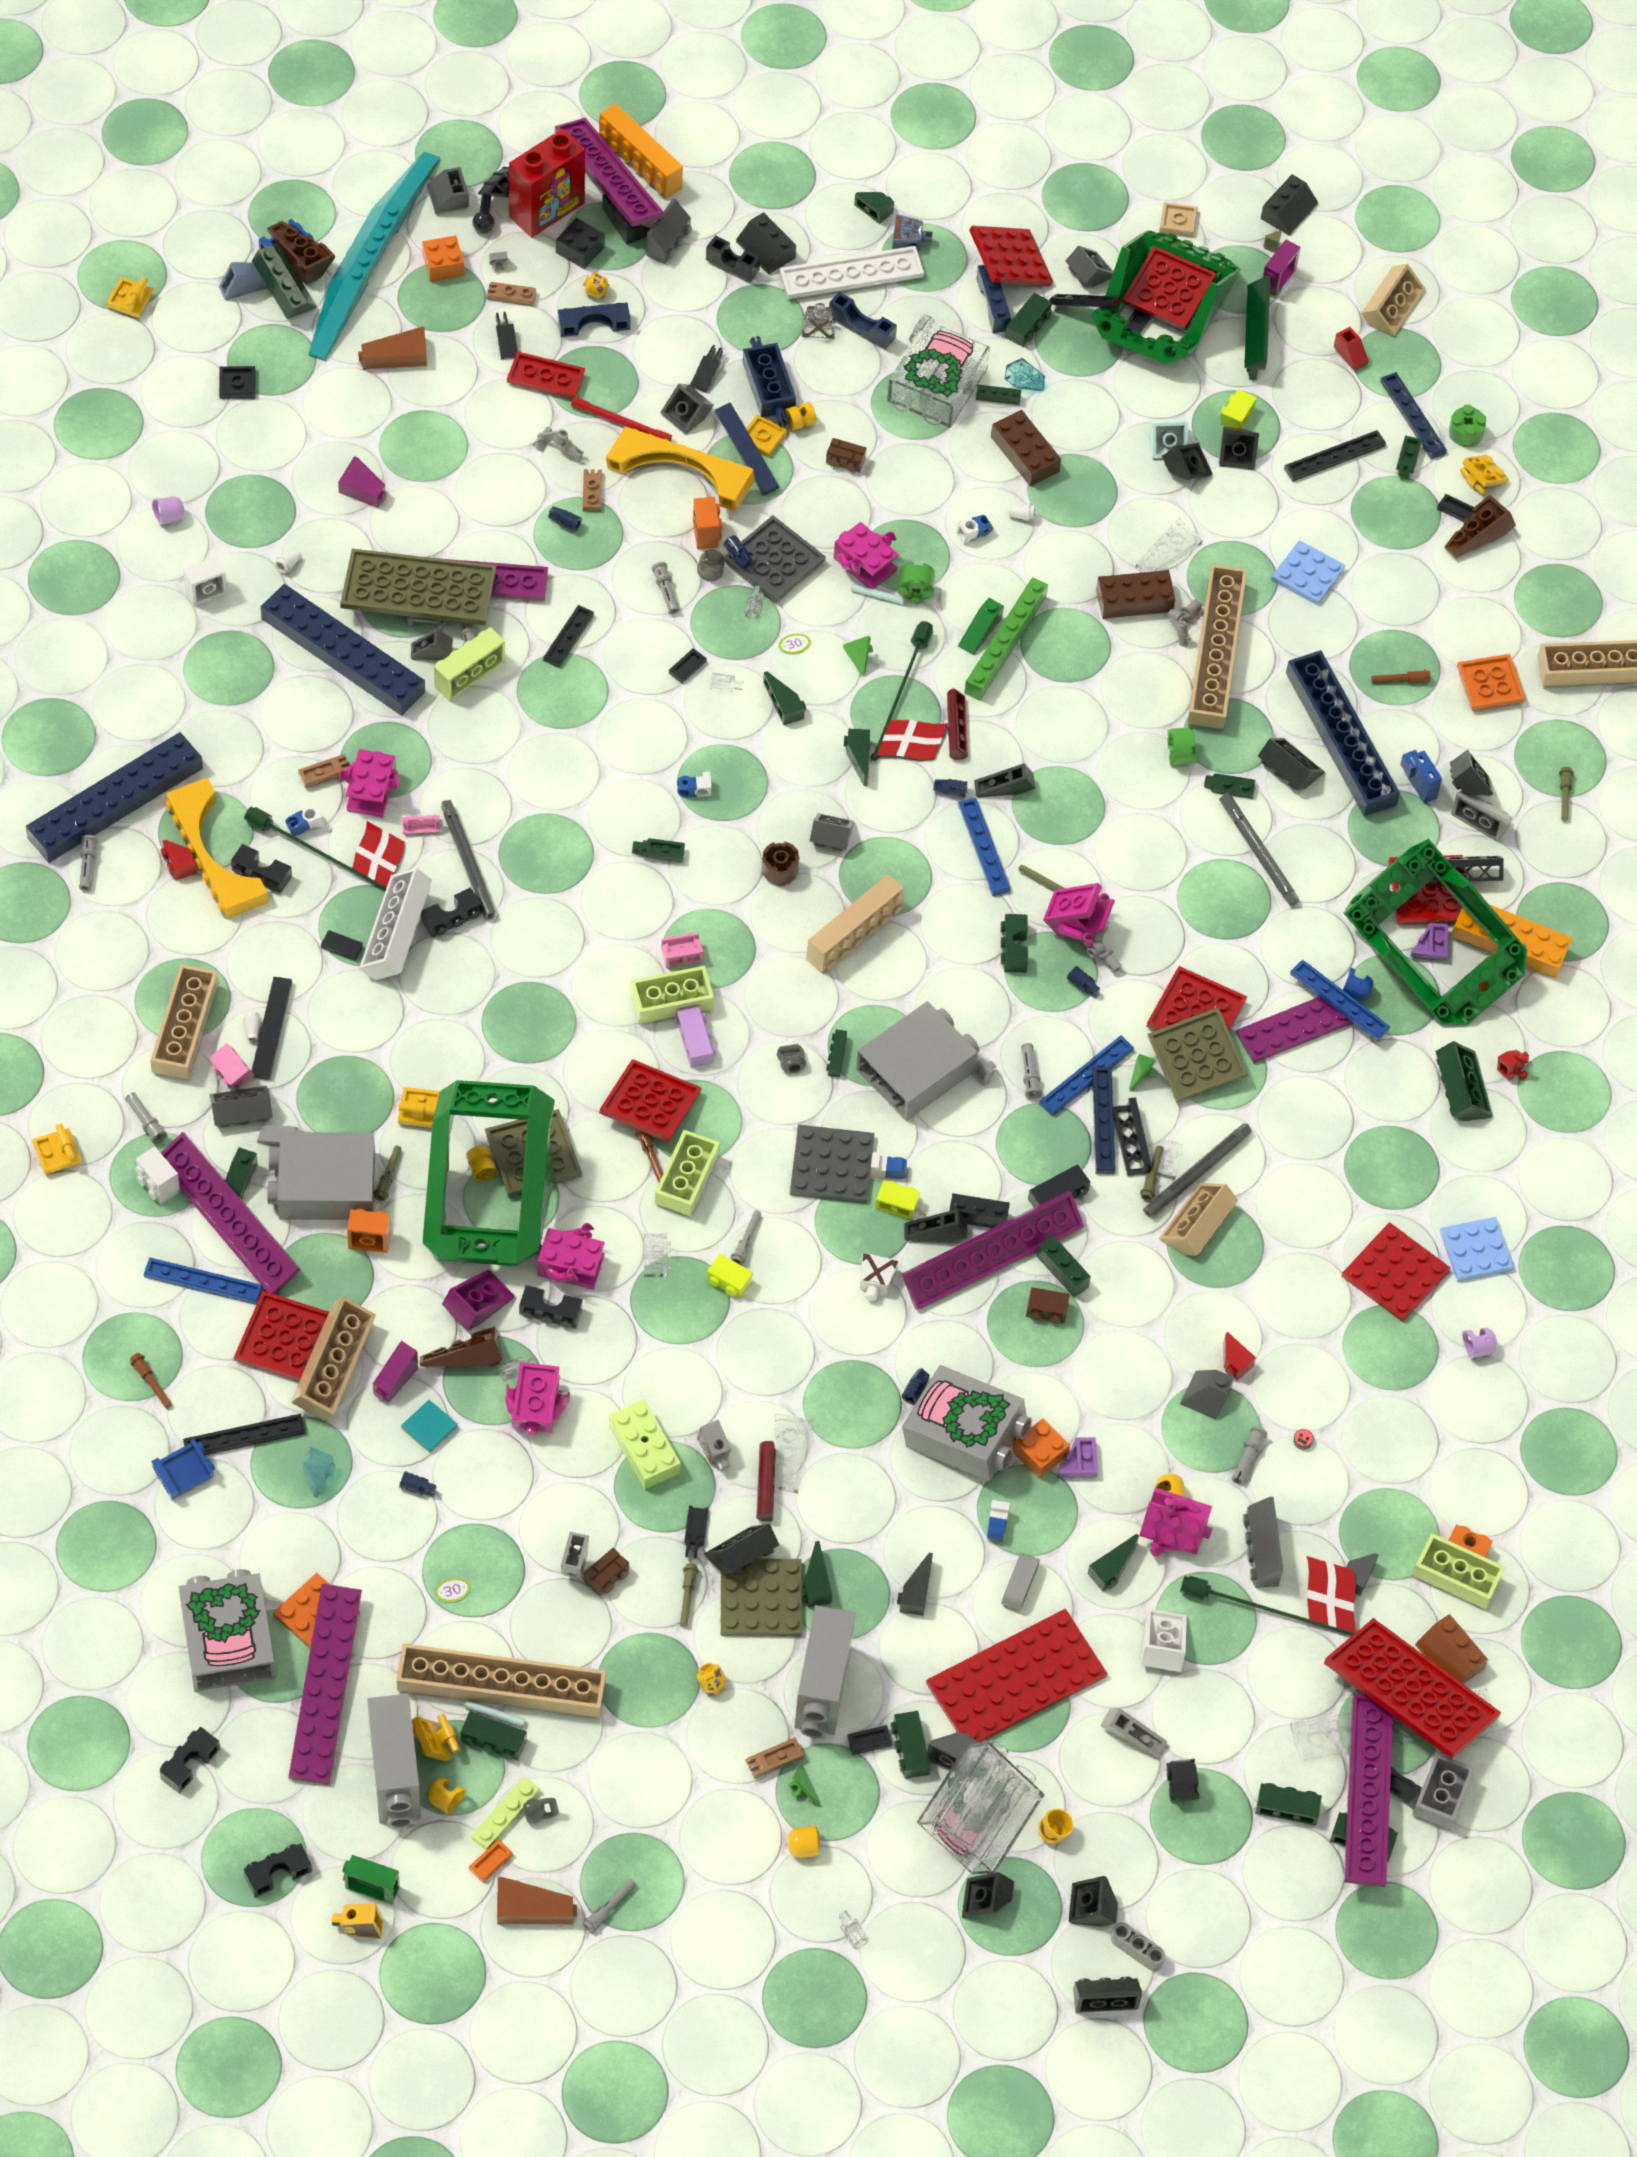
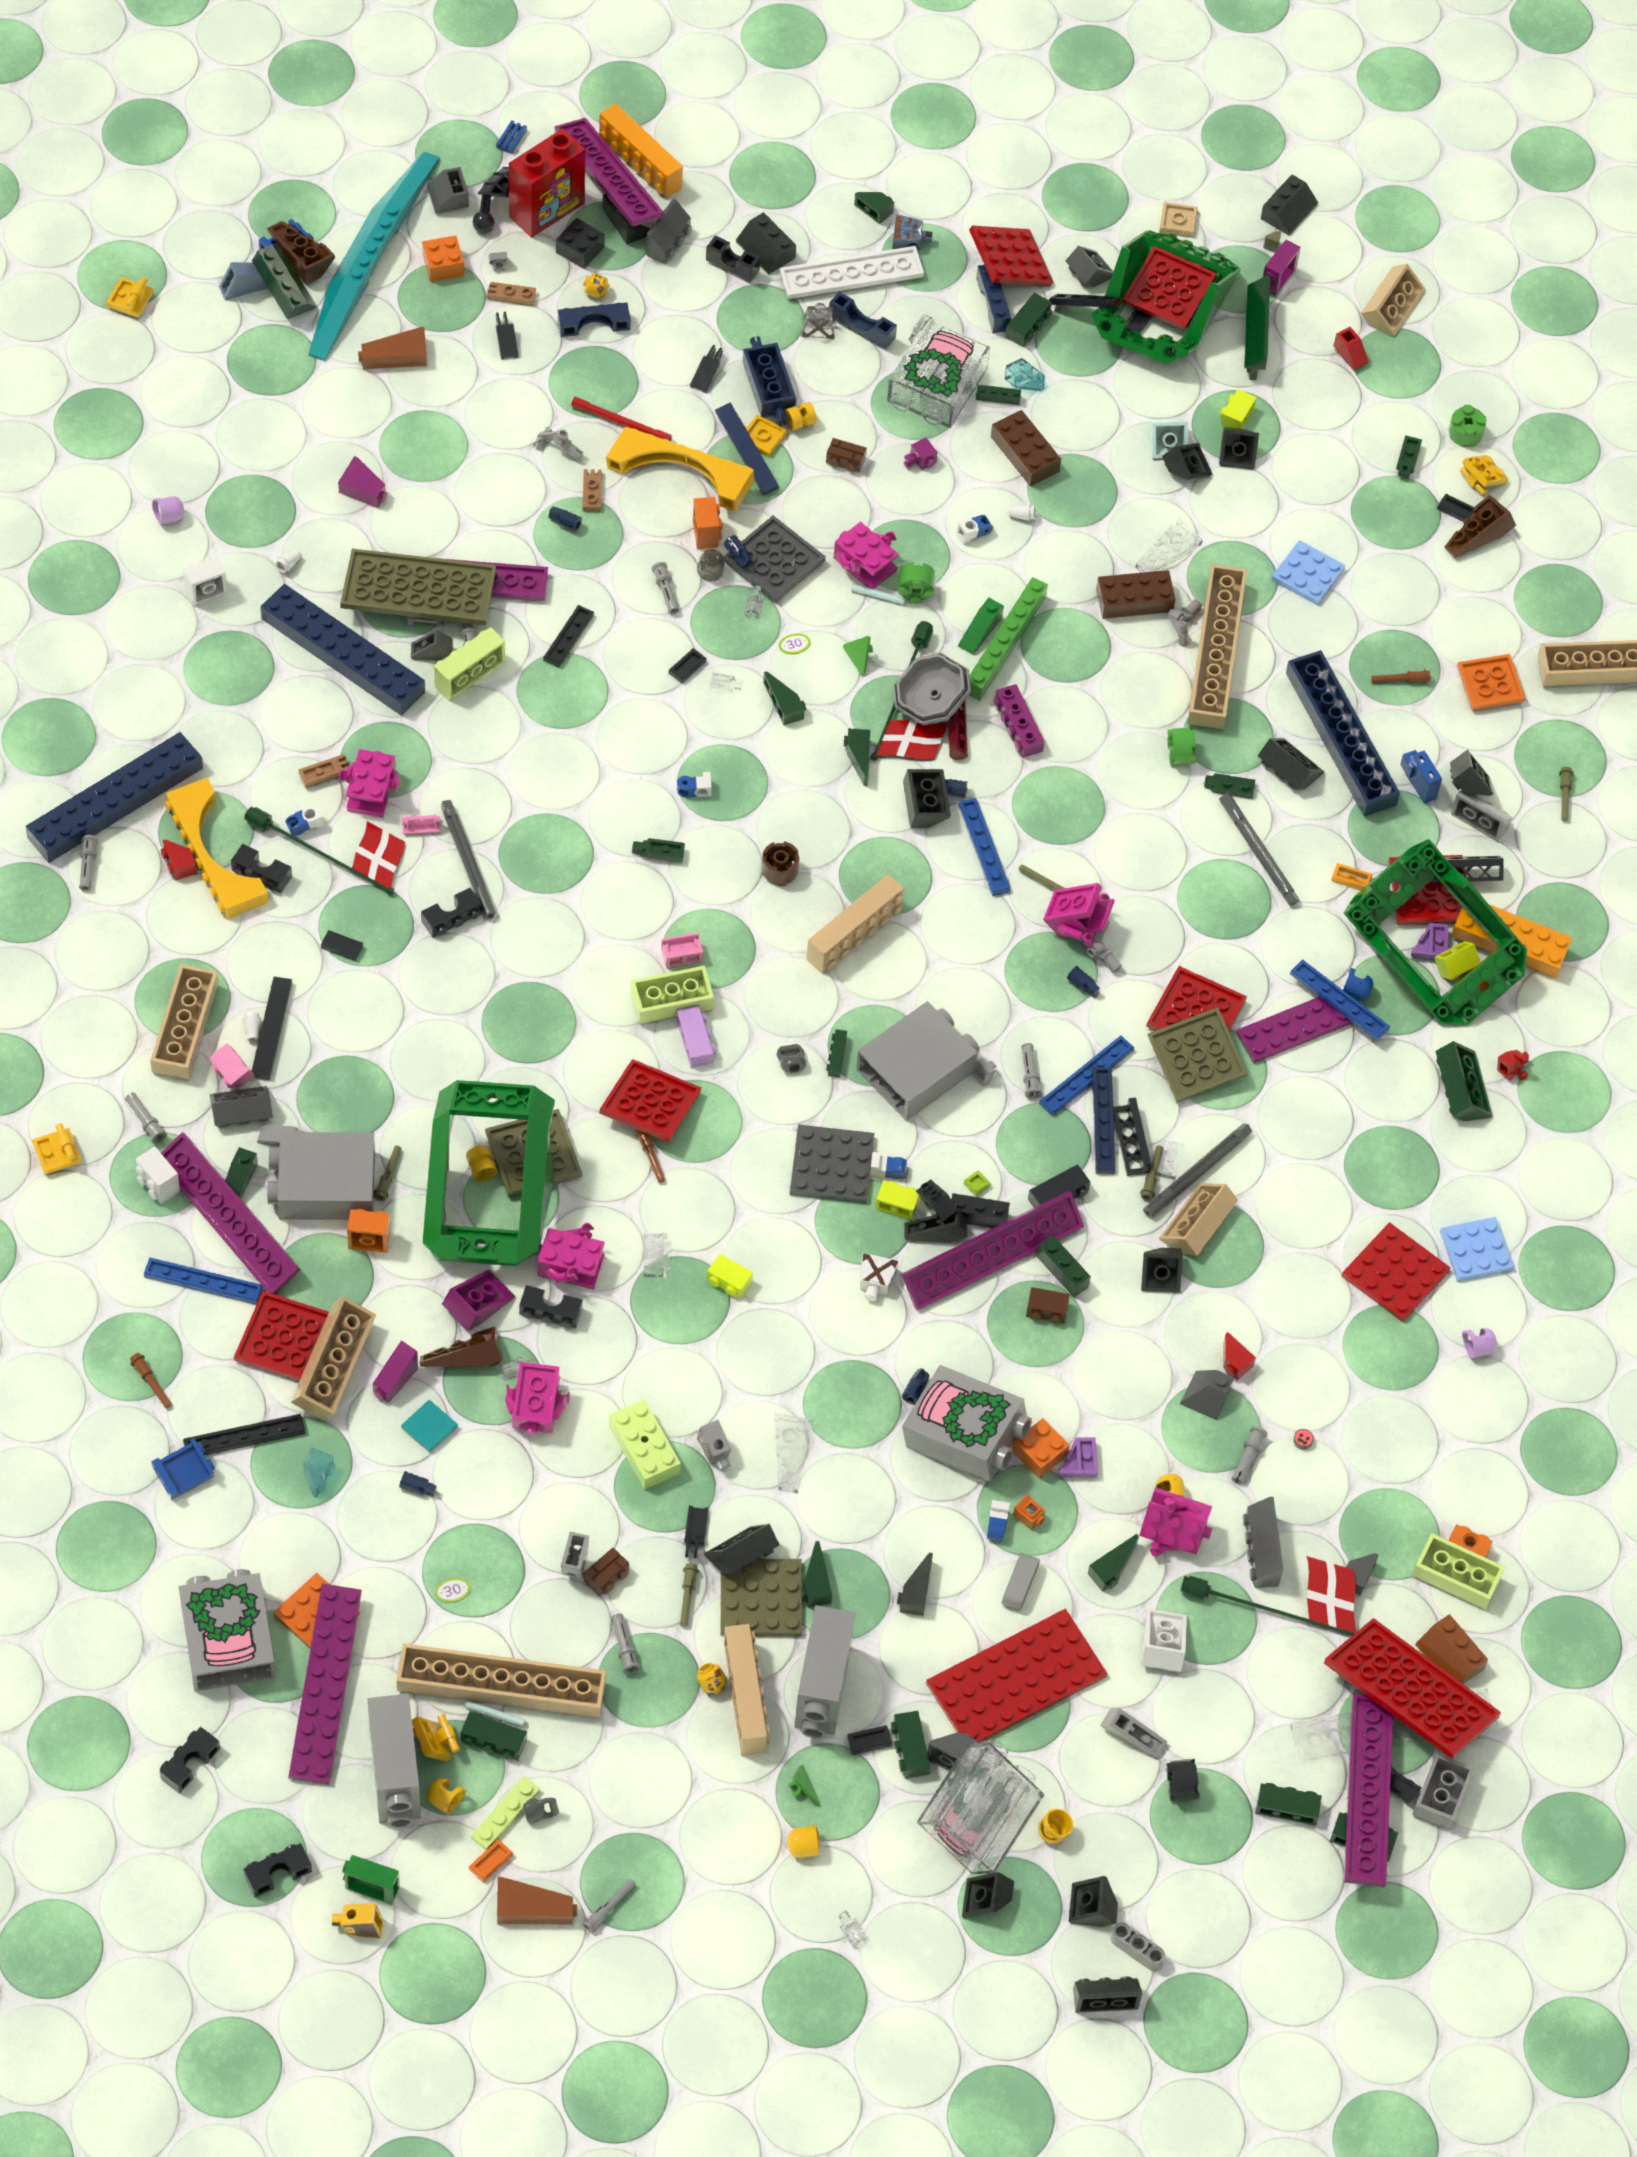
black tile [219,366,256,399] -> none
white brick [359,867,432,980] -> none
yellow plate [398,1087,439,1128] -> none
red plate [507,351,585,399] -> none
yellowish green brick [655,1130,720,1217] -> none
dark grey slope [660,383,714,434] -> none
light grey pin [731,1210,761,1265] -> none
medium nougat hinge [745,1738,804,1778] -> none
dark red brick [756,1441,776,1522] -> none
dark grey slope [809,813,854,851] -> none
pearl dark grey slope [974,763,1036,797] -> none
dark green arch [1000,914,1028,973] -> none
bright green piece [1129,1054,1158,1090] -> none
black tile [1284,430,1386,482] -> none
dark blue tile [1380,372,1447,459] -> none
none -> blue tile [496,120,527,154]
none -> light grey pin [611,1613,641,1674]
none -> tan brick [724,1624,770,1756]
none -> light grey rock [893,652,971,725]
none -> pearl dark grey slope [903,769,951,828]
none -> magenta brick [904,437,938,470]
none -> black brick [916,1179,958,1221]
none -> lime tile [963,1170,991,1197]
none -> magenta brick [993,684,1045,758]
none -> orange window [1013,1494,1045,1530]
none -> pearl dark grey slope [1141,1247,1183,1292]
none -> light orange tile [1331,863,1373,890]
none -> neon yellow brick [1434,941,1481,980]

